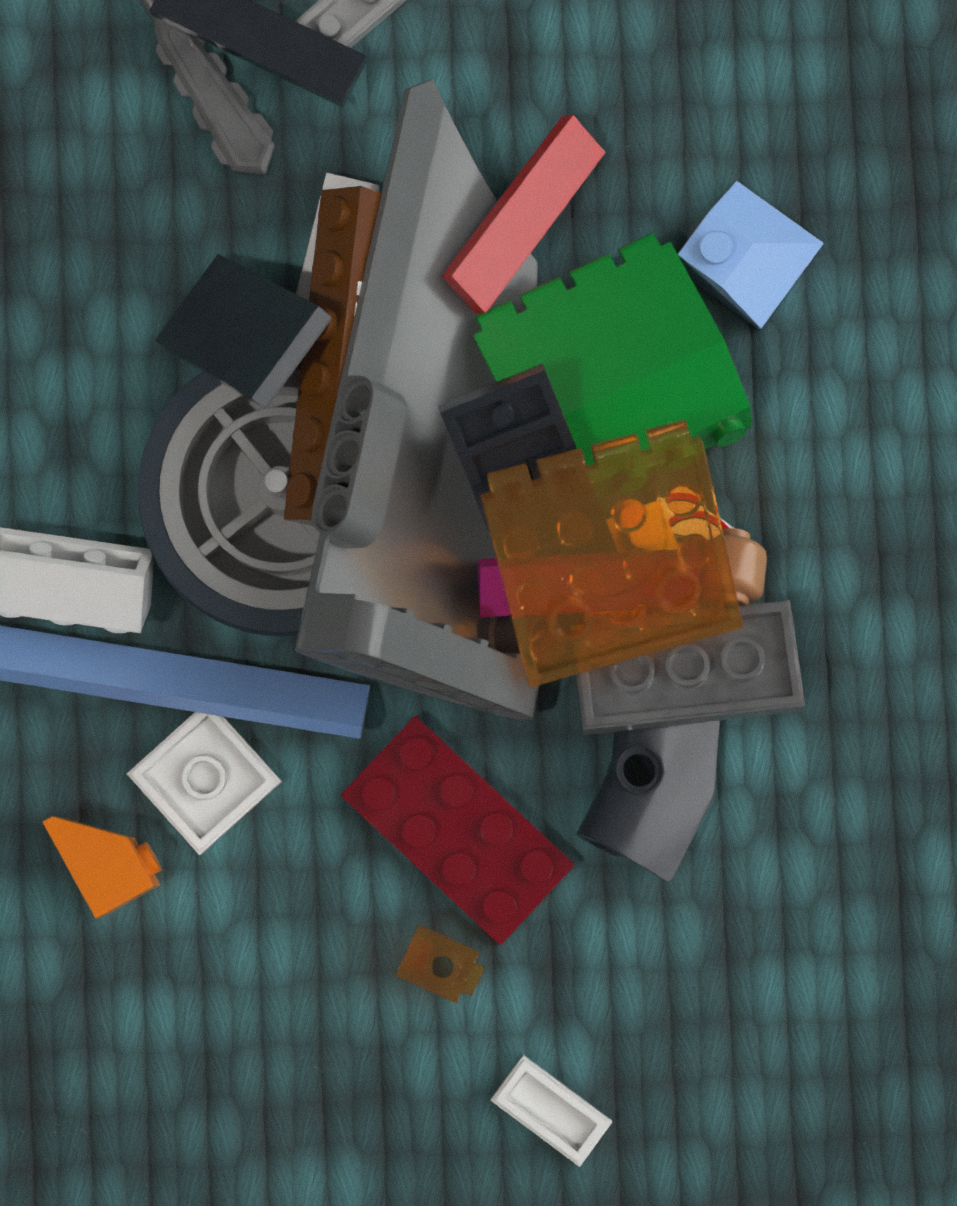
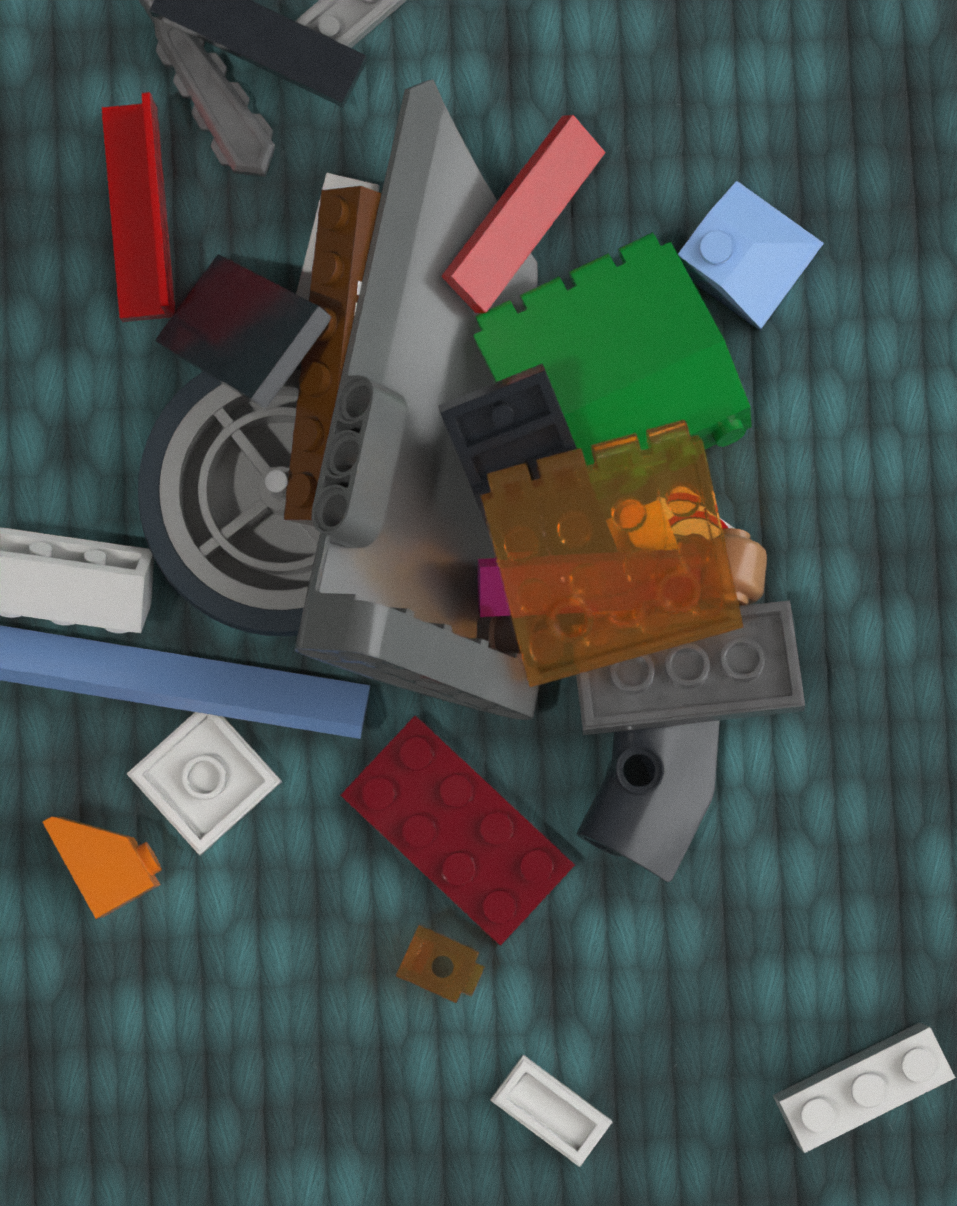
none -> red panel [101,92,175,322]
none -> white brick [773,1023,955,1153]

